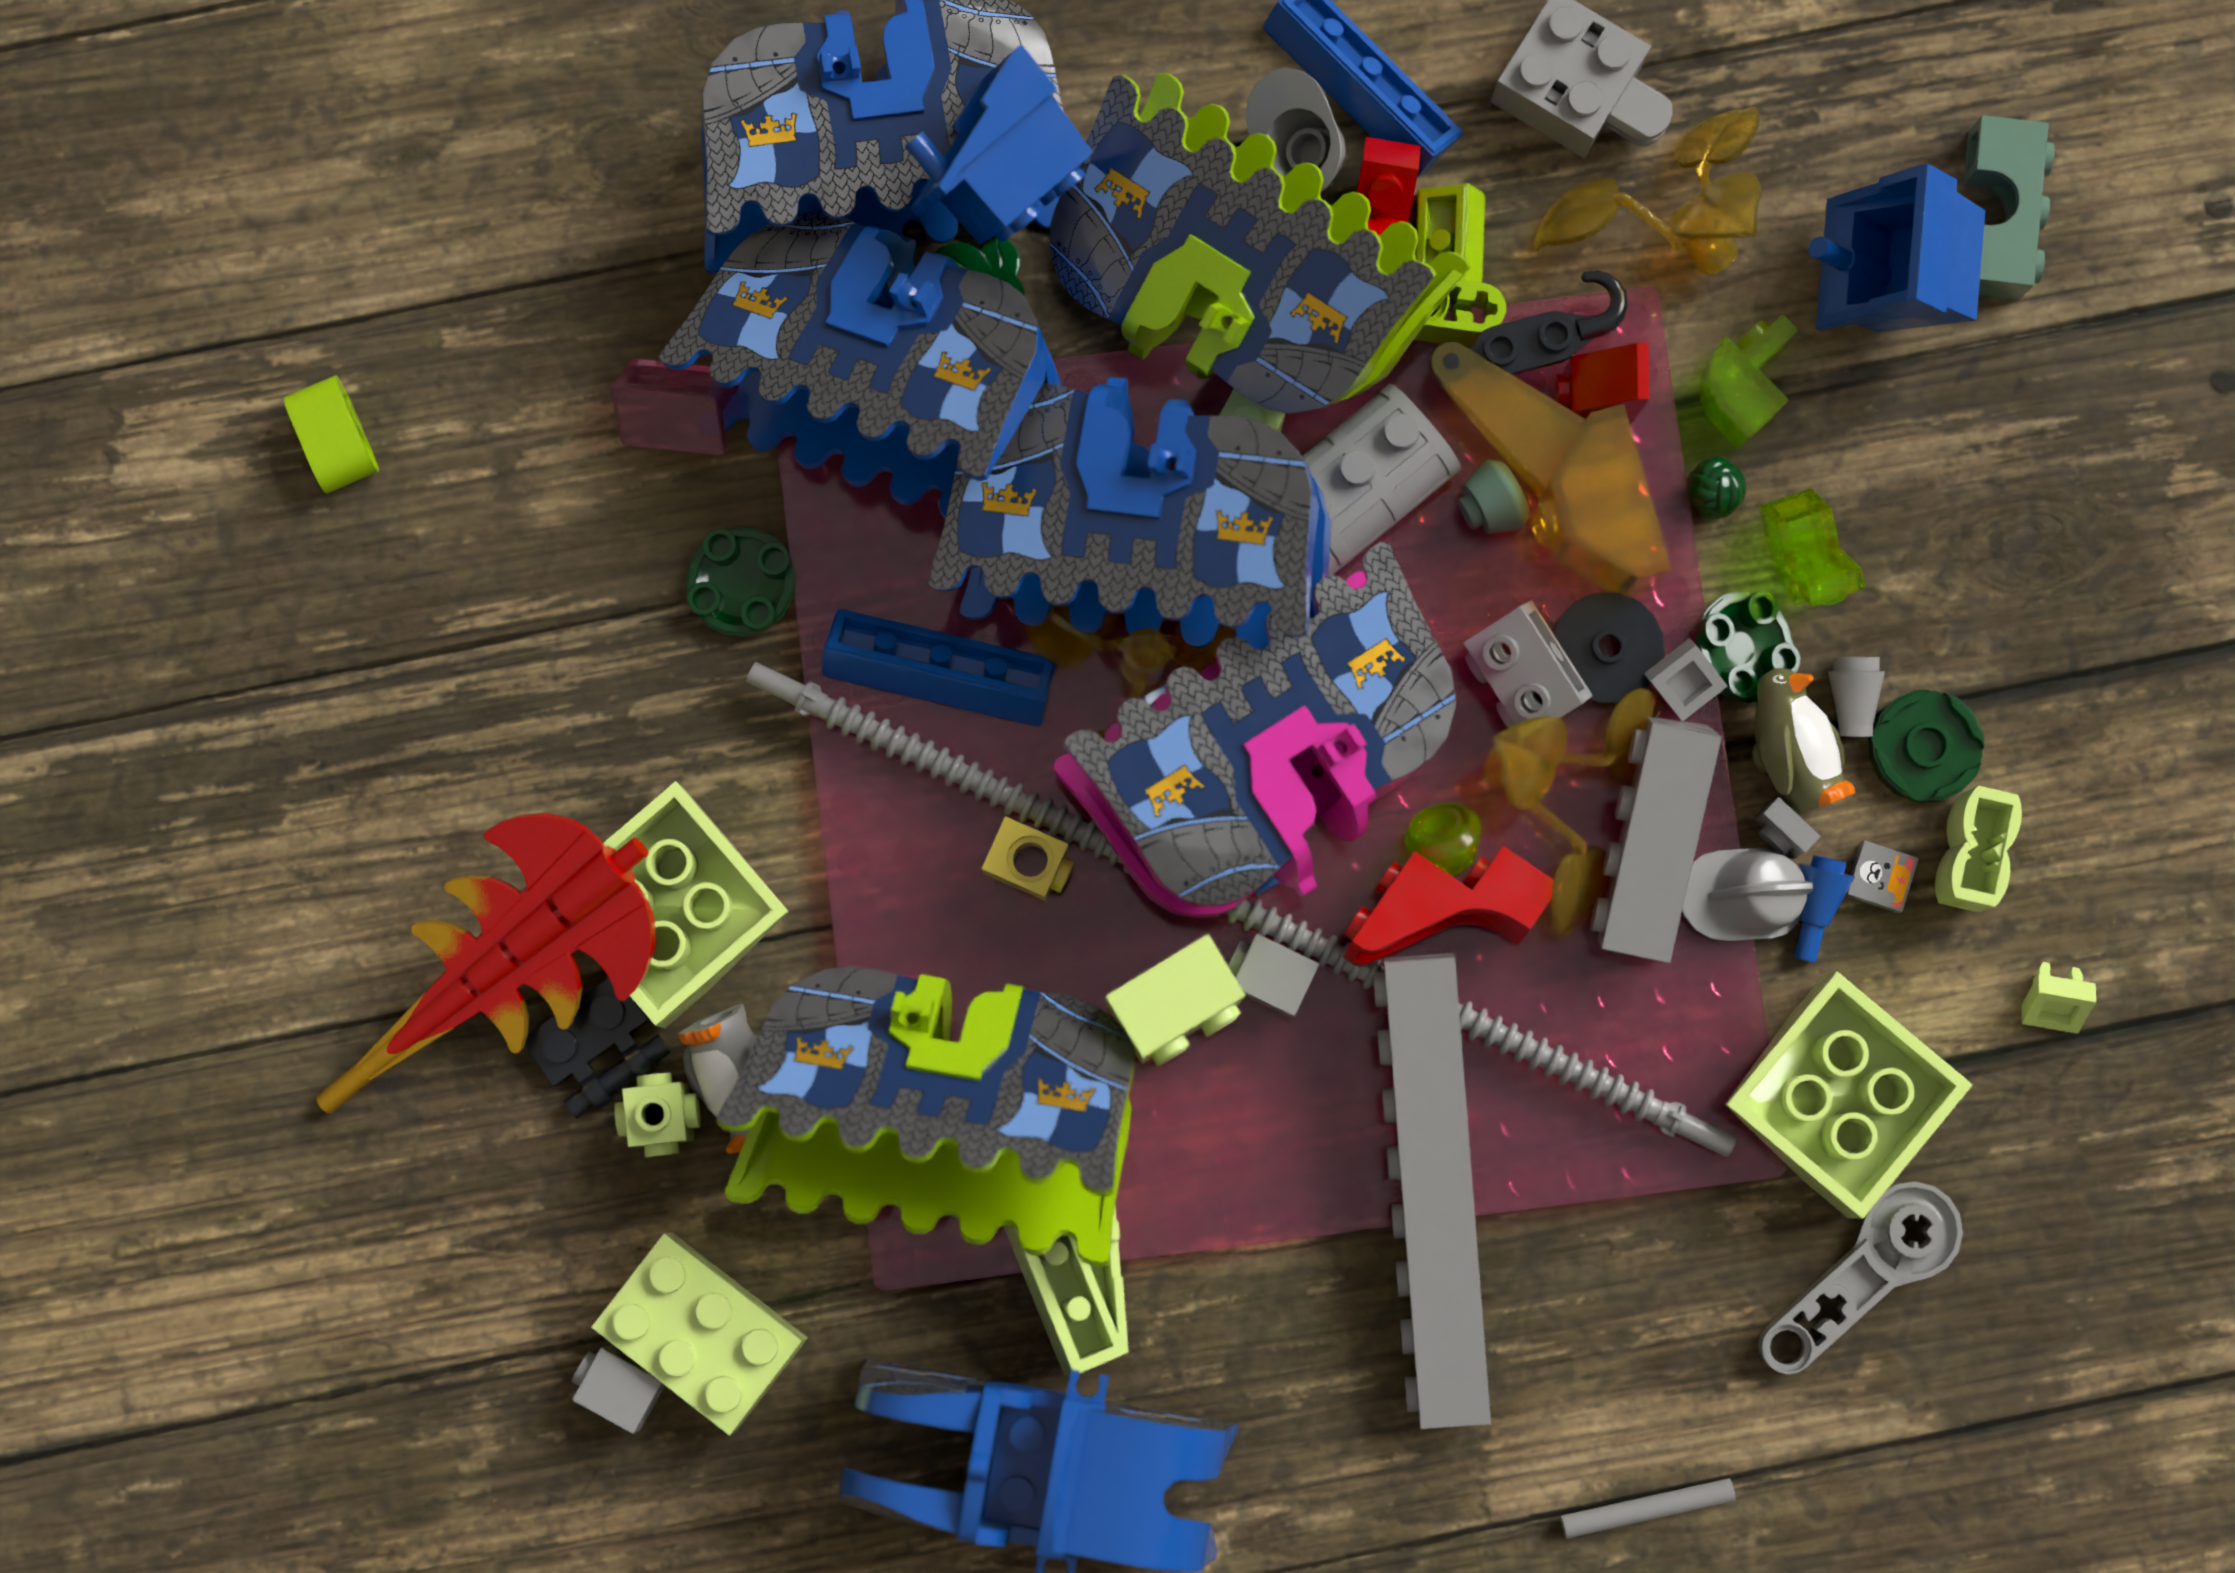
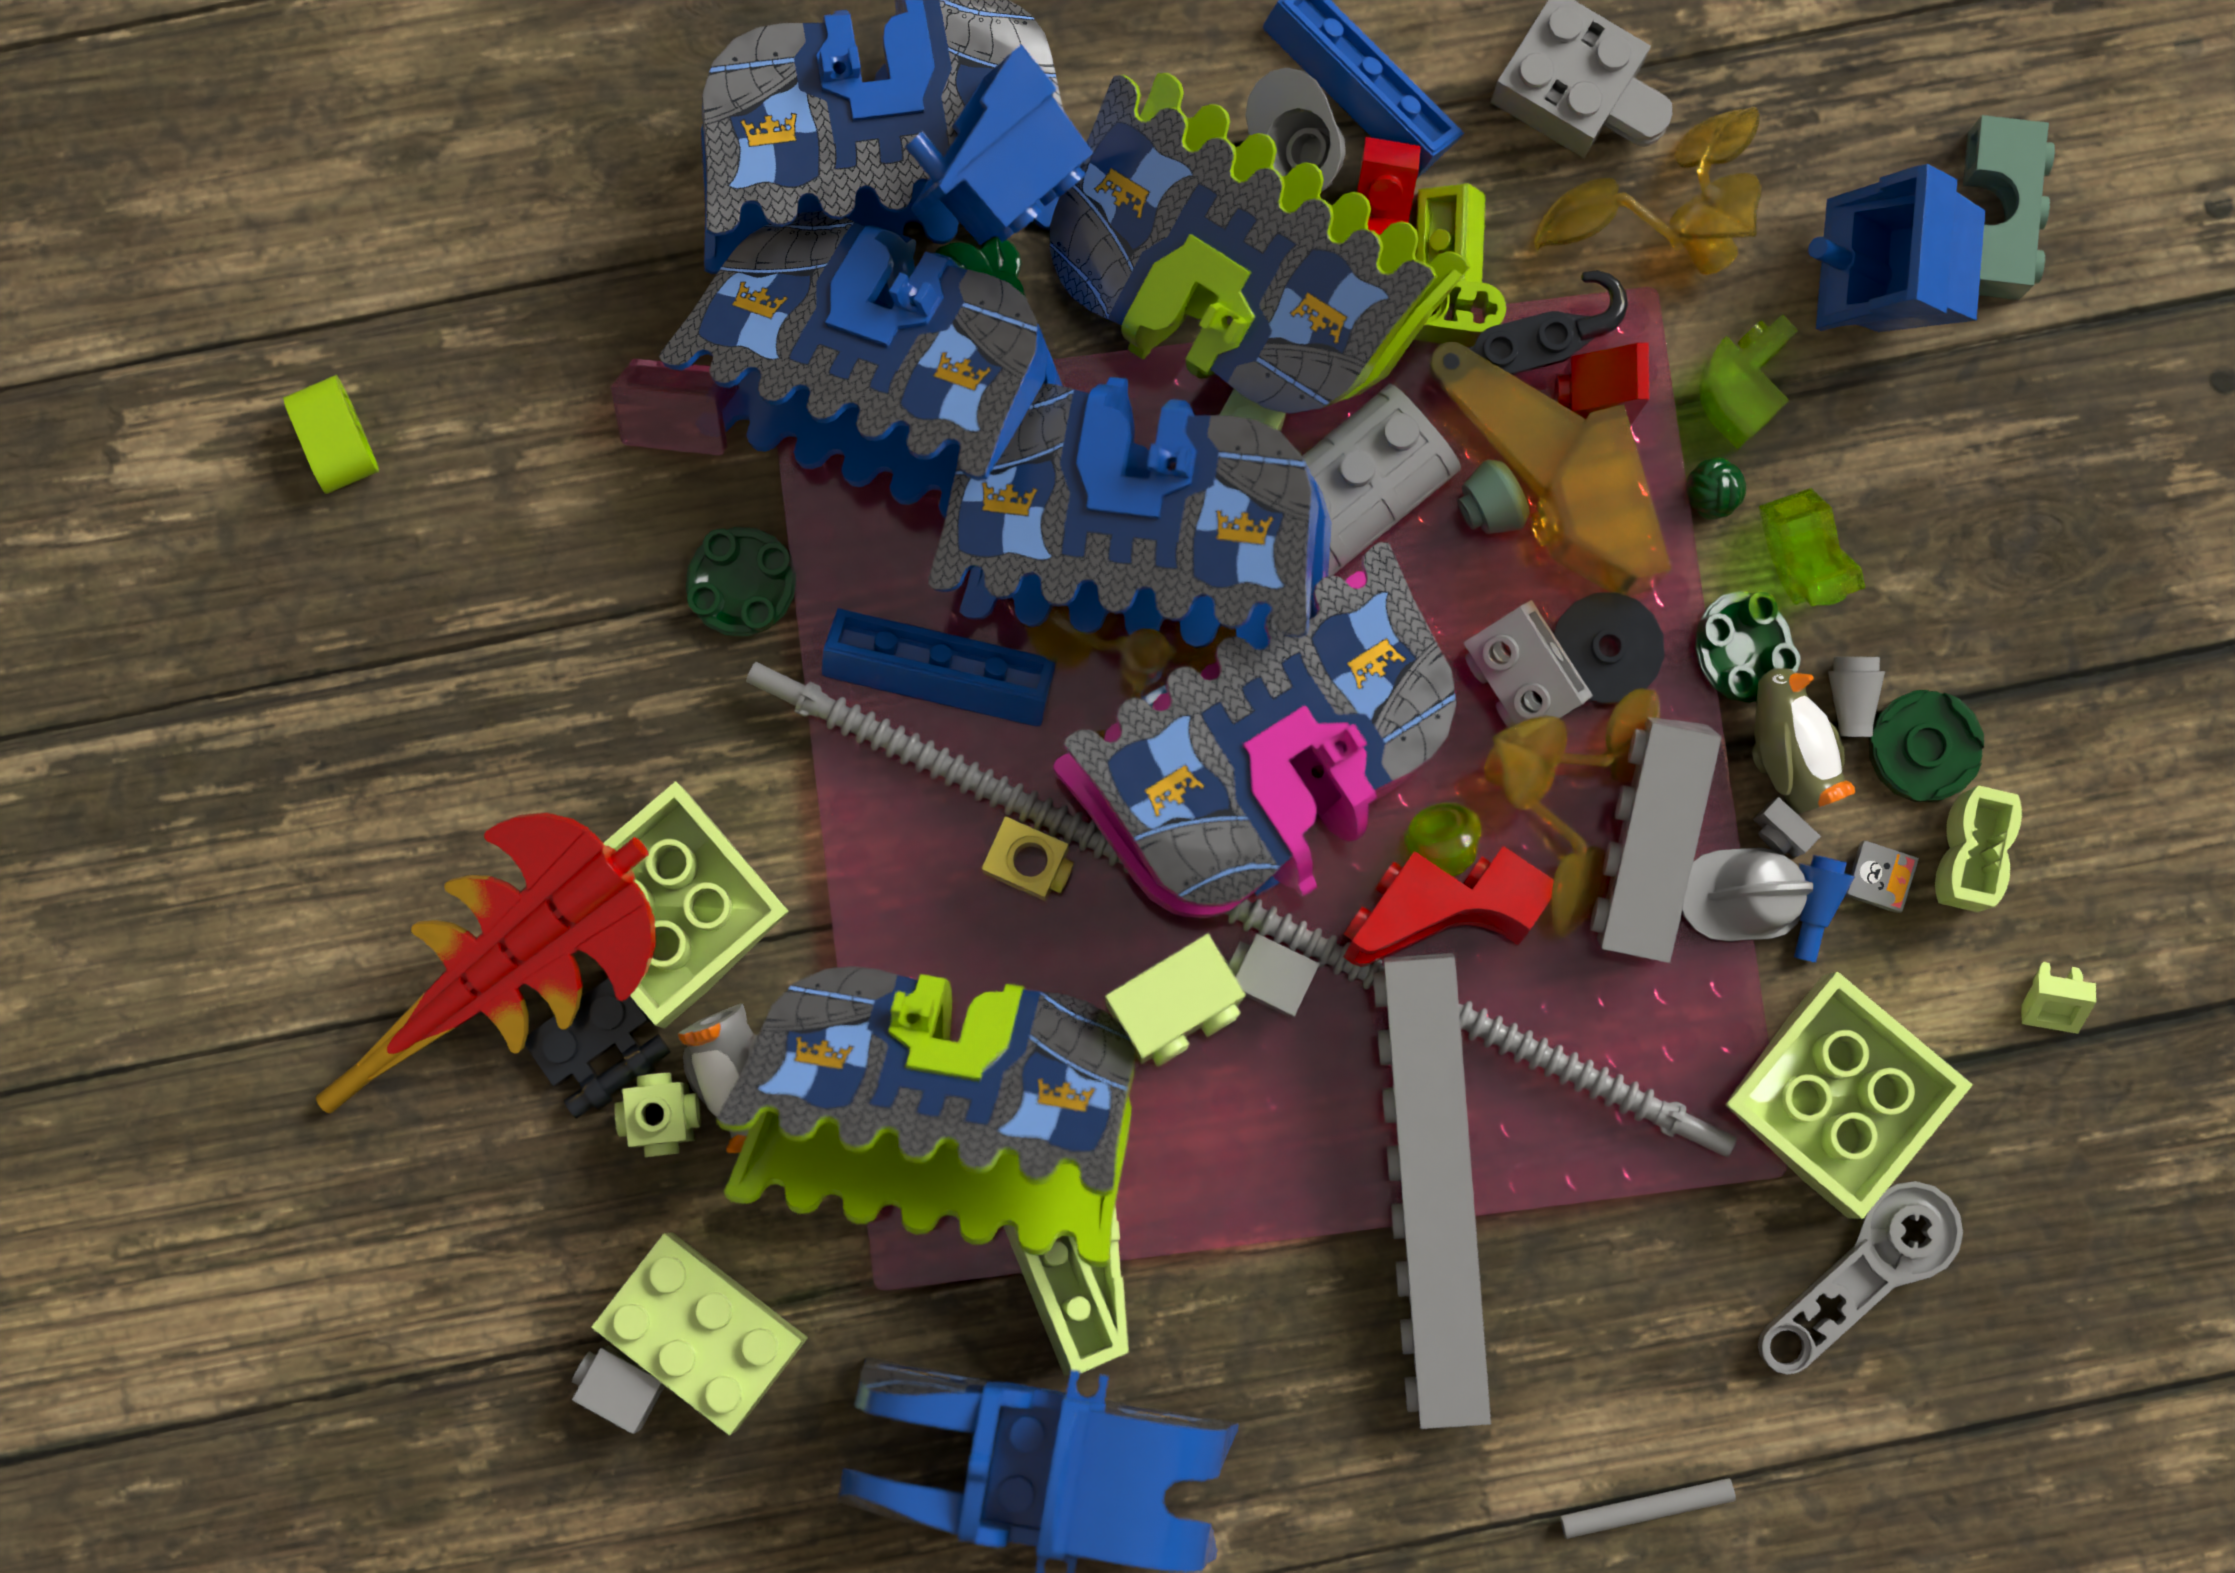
light grey plate [1644,638,1728,722] -> none

